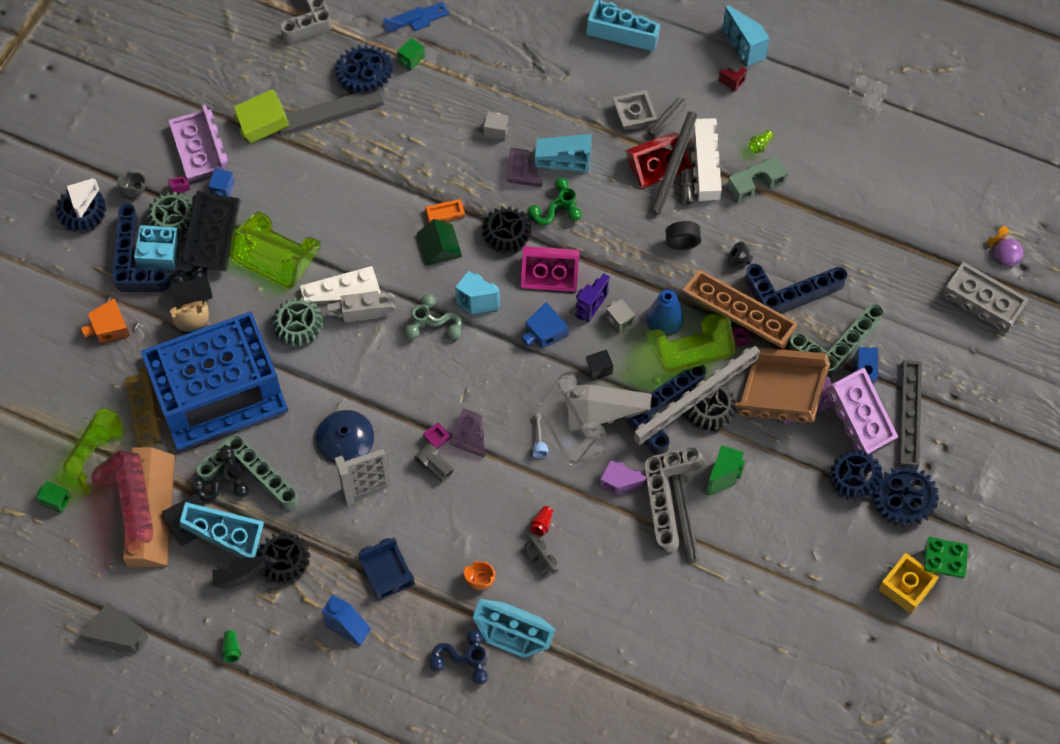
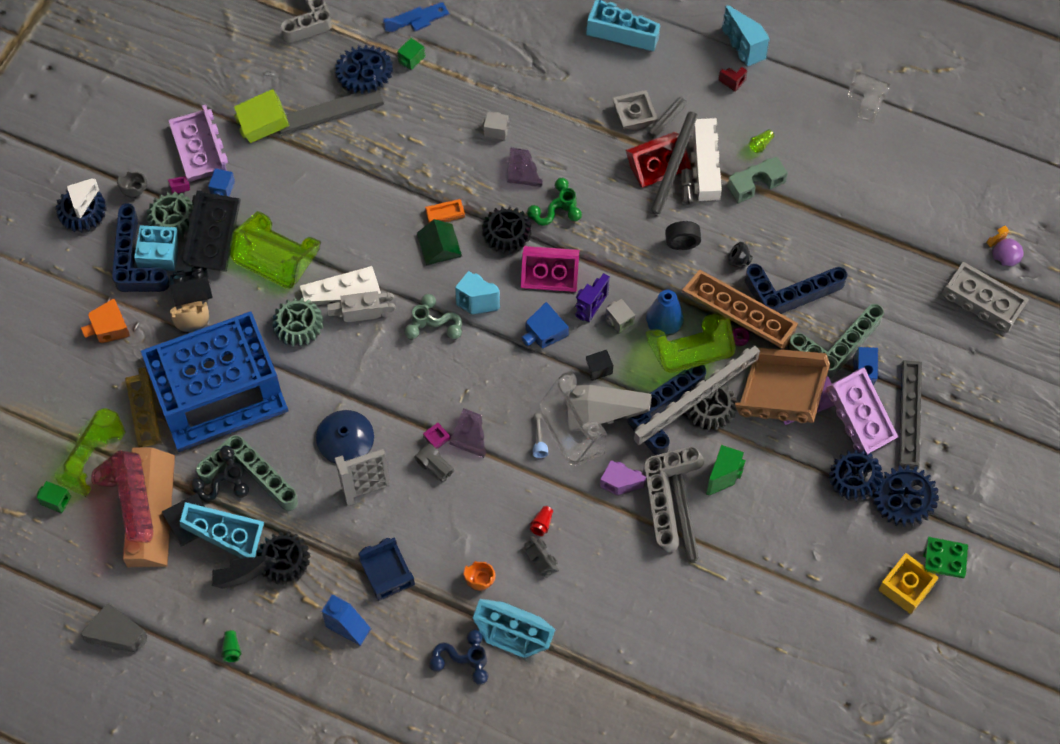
medium azure wedge [535,134,592,172] -> none

